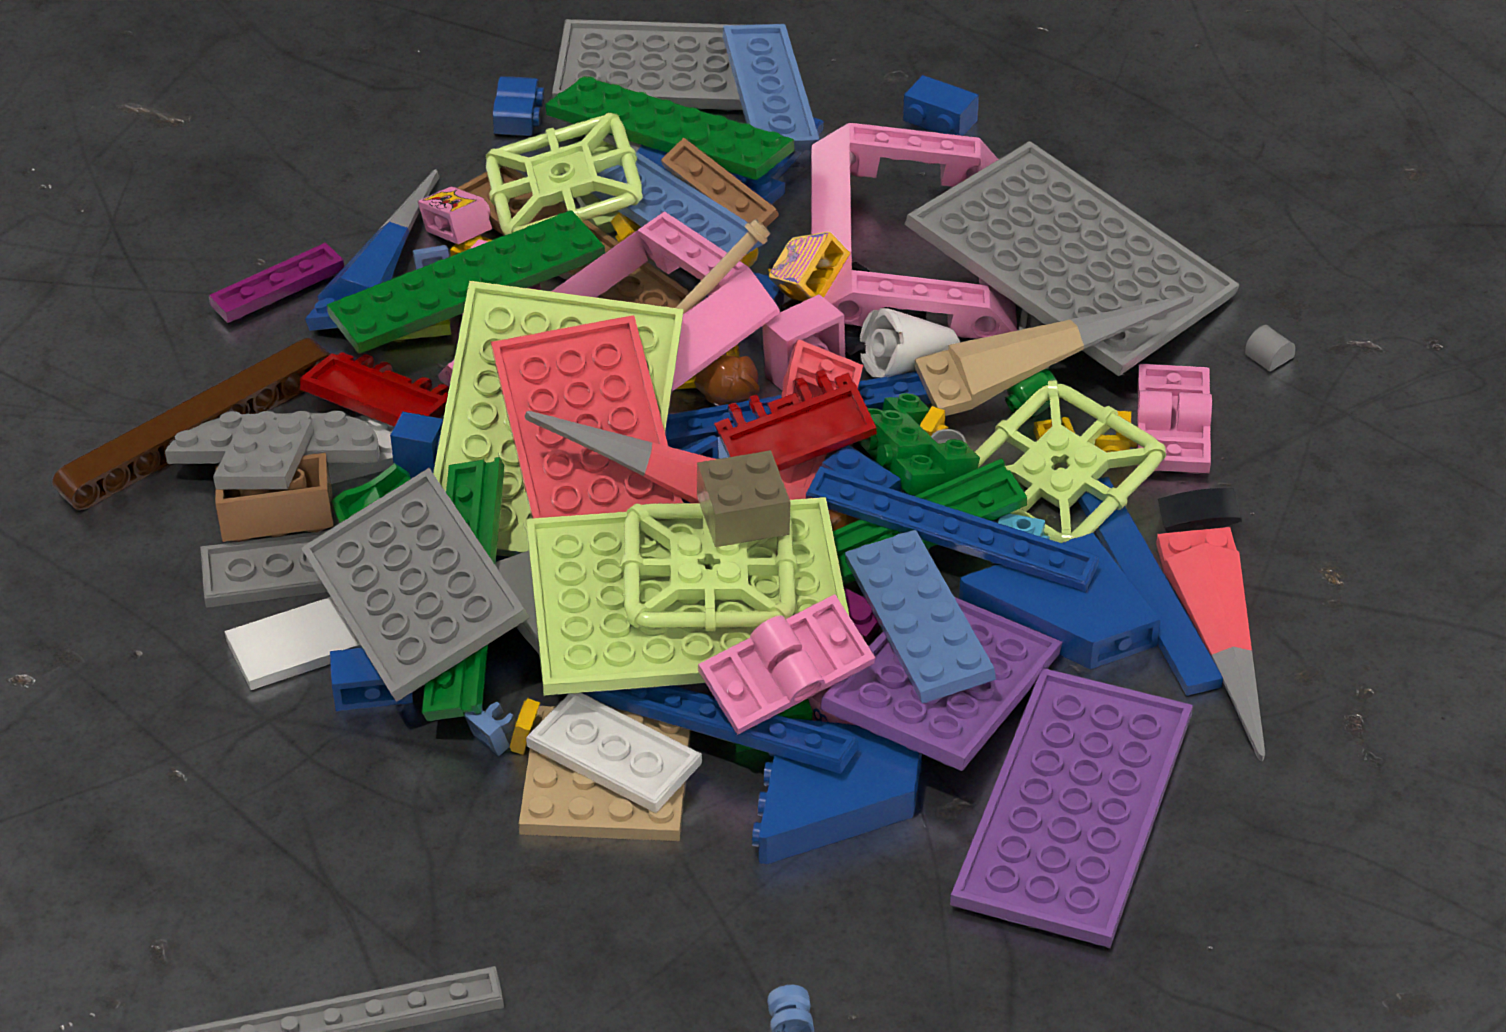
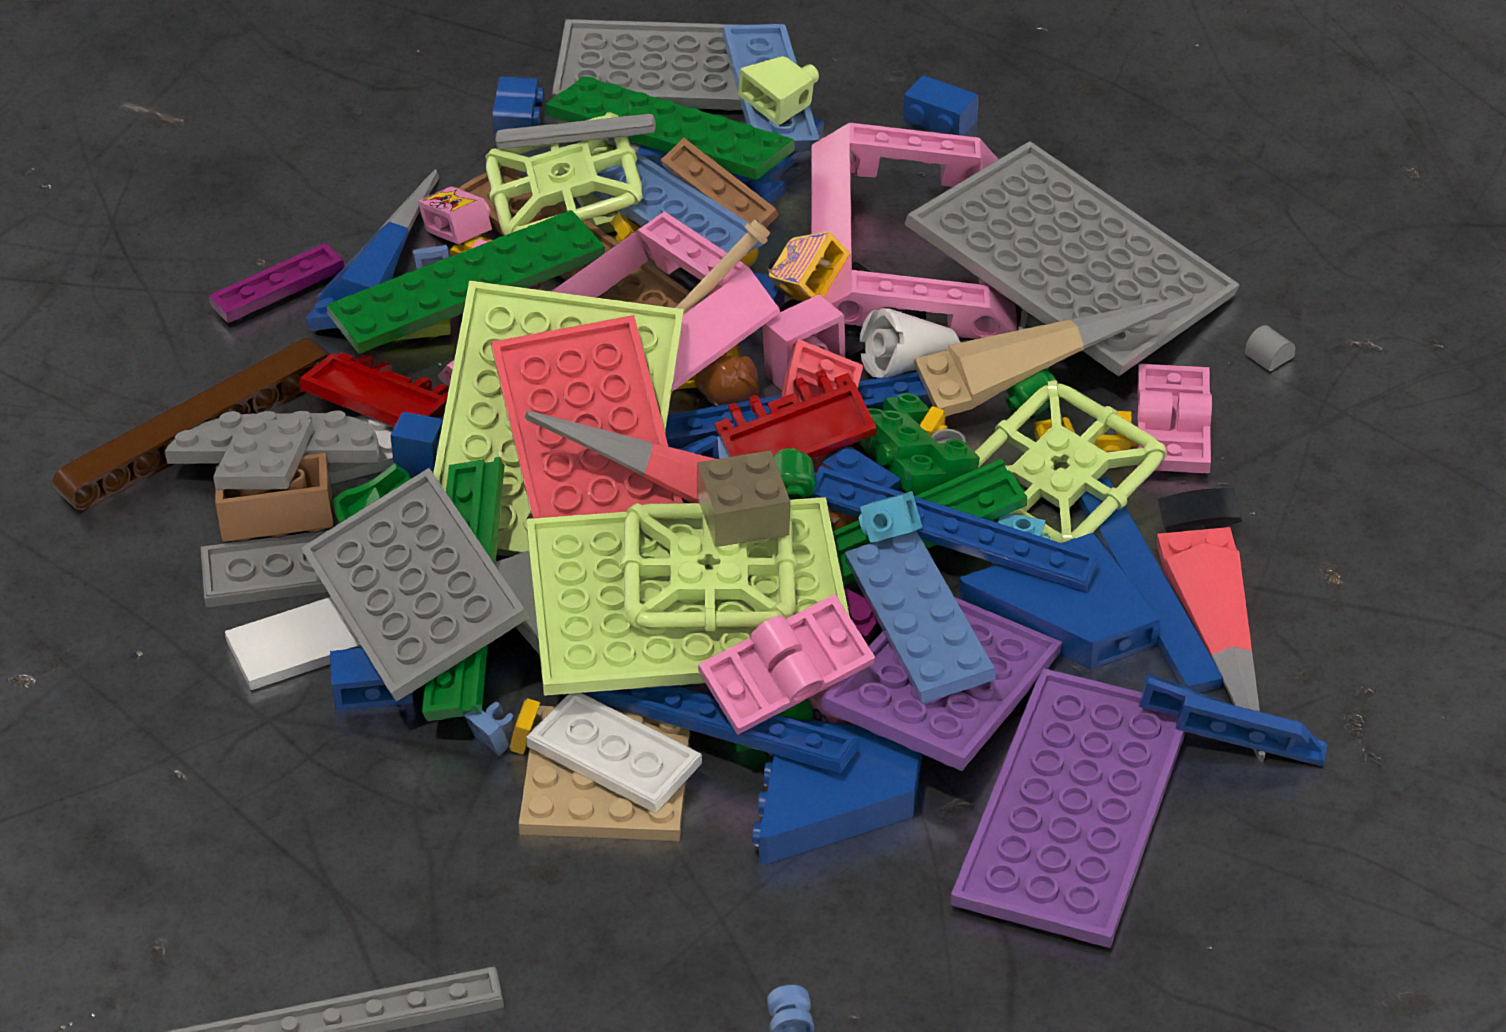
none -> light grey axle [495,114,656,150]
none -> yellowish green torso [738,56,819,126]
none -> green head [773,448,816,500]
none -> medium azure brick [859,491,923,543]
none -> blue wedge [1139,673,1328,766]

